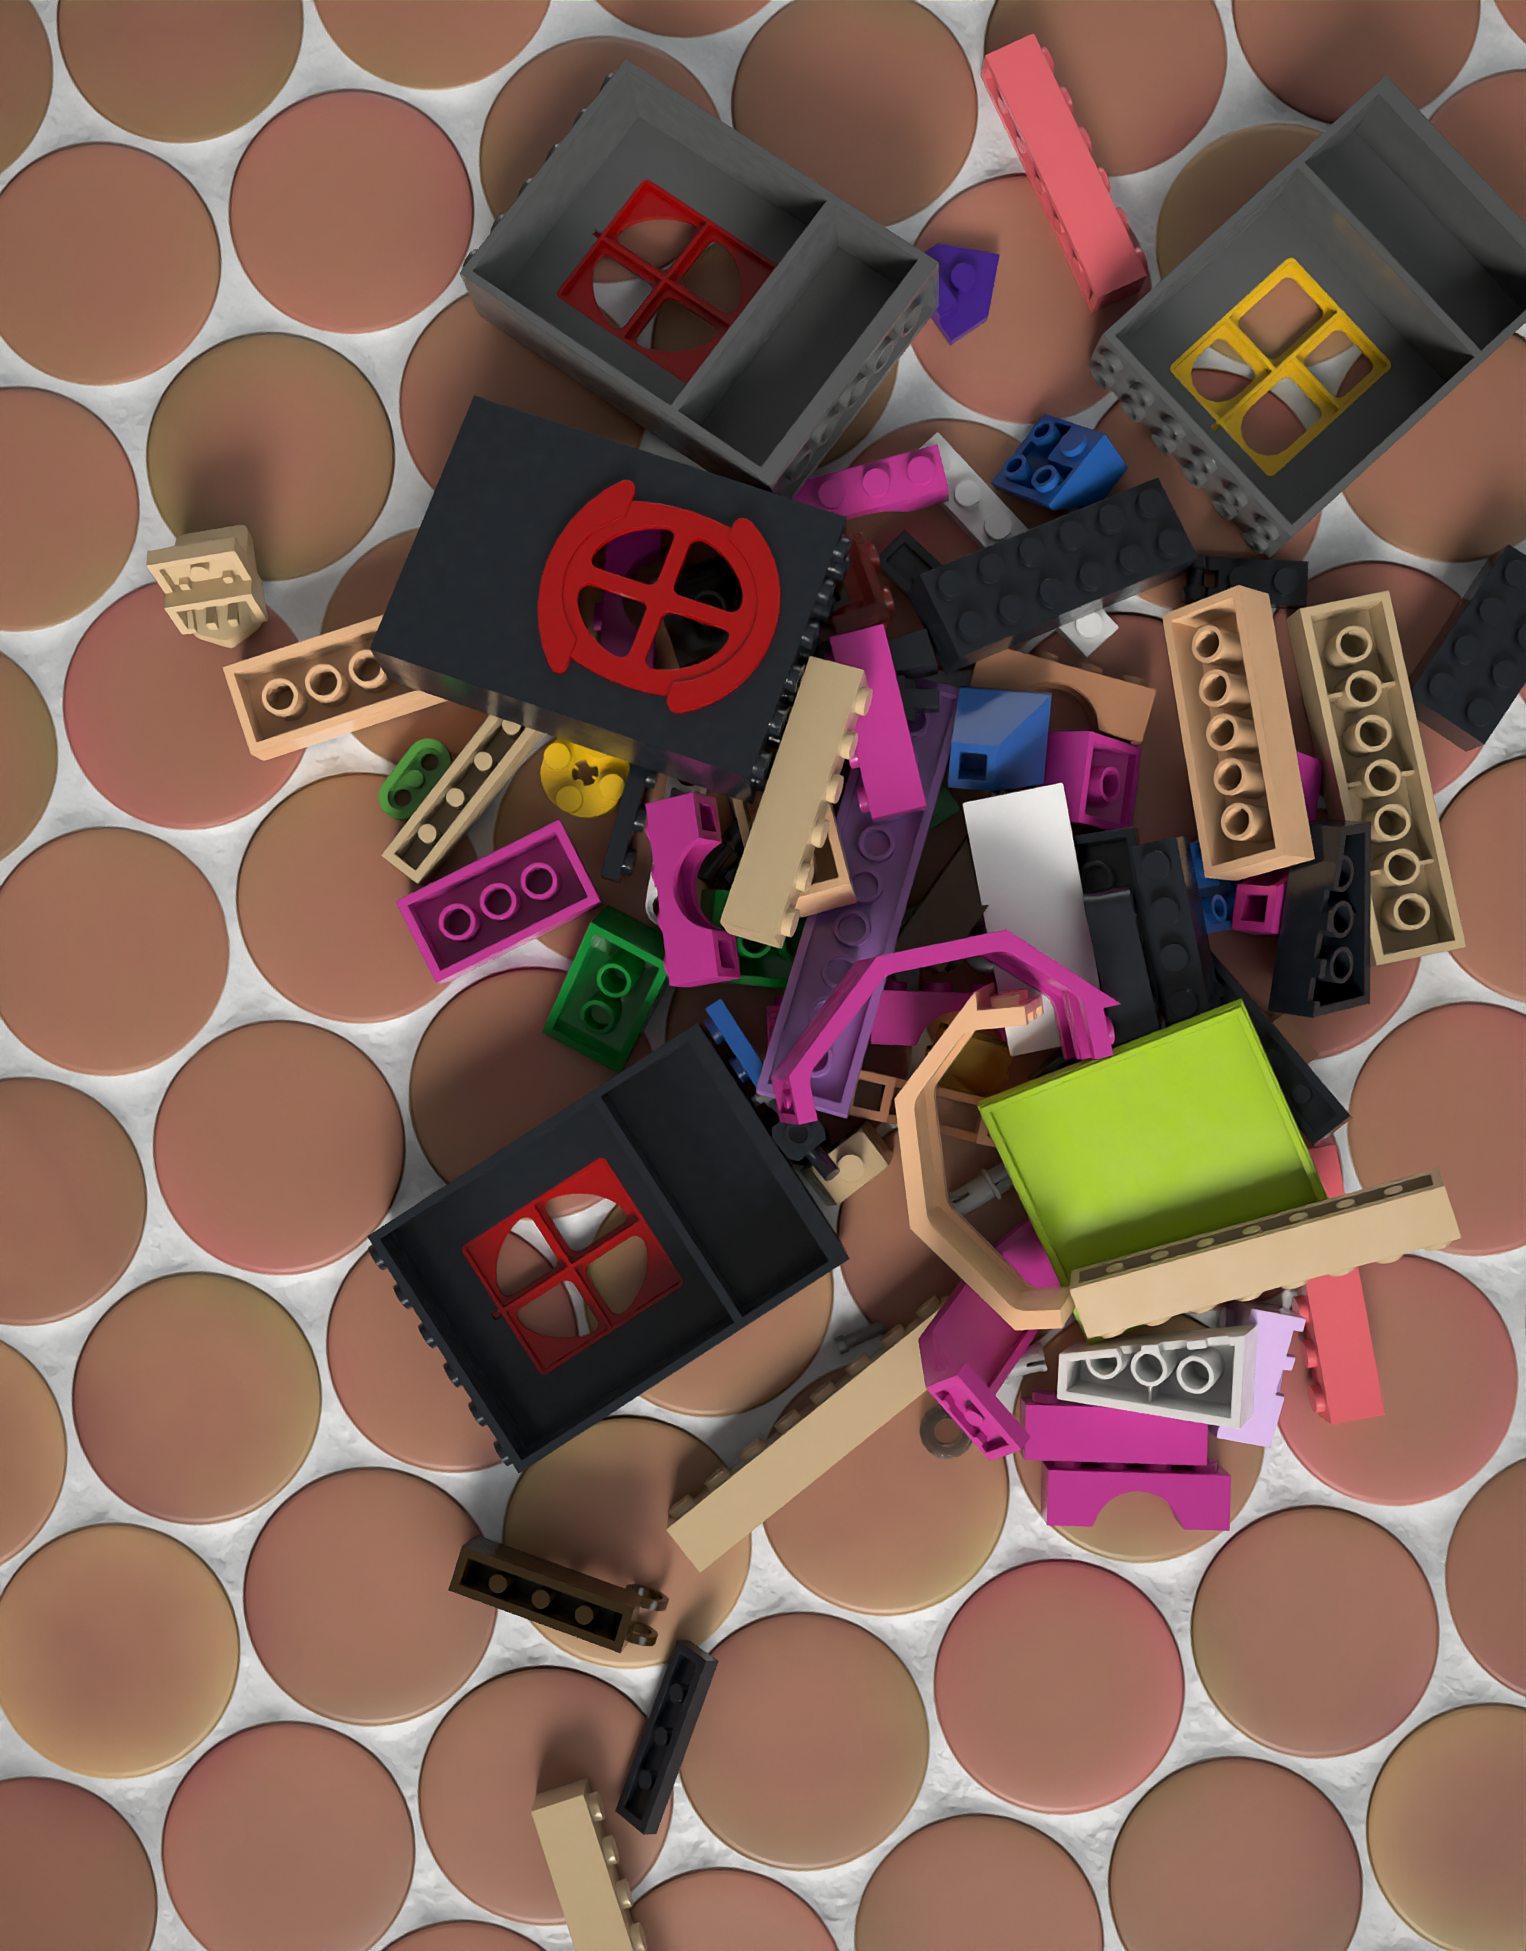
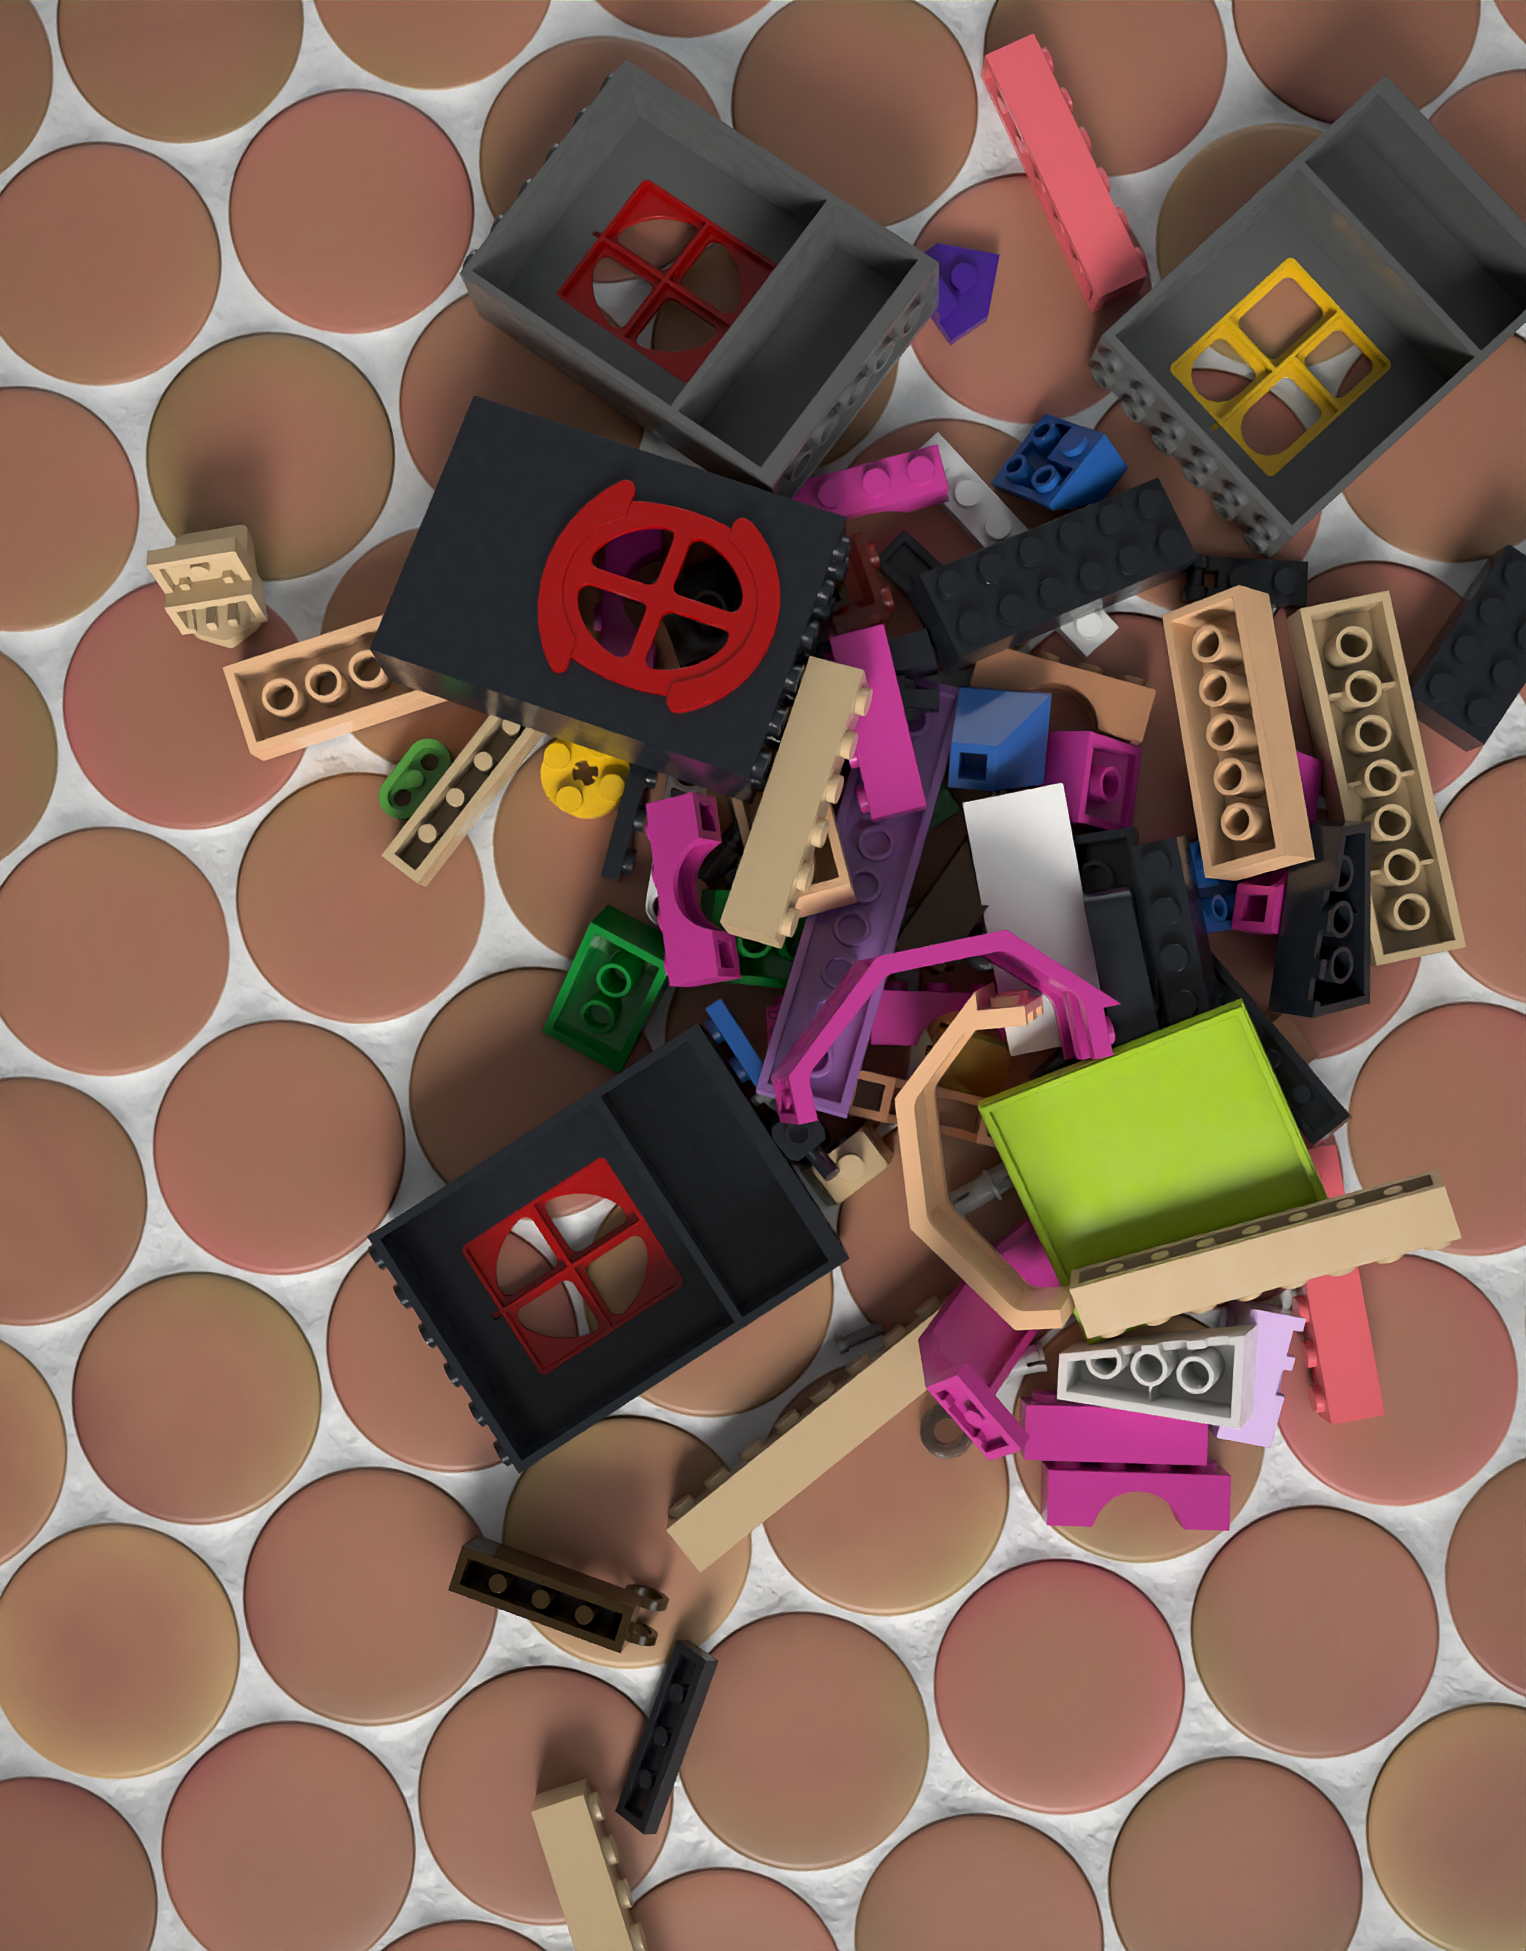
dark pink brick [395,819,604,984] -> none

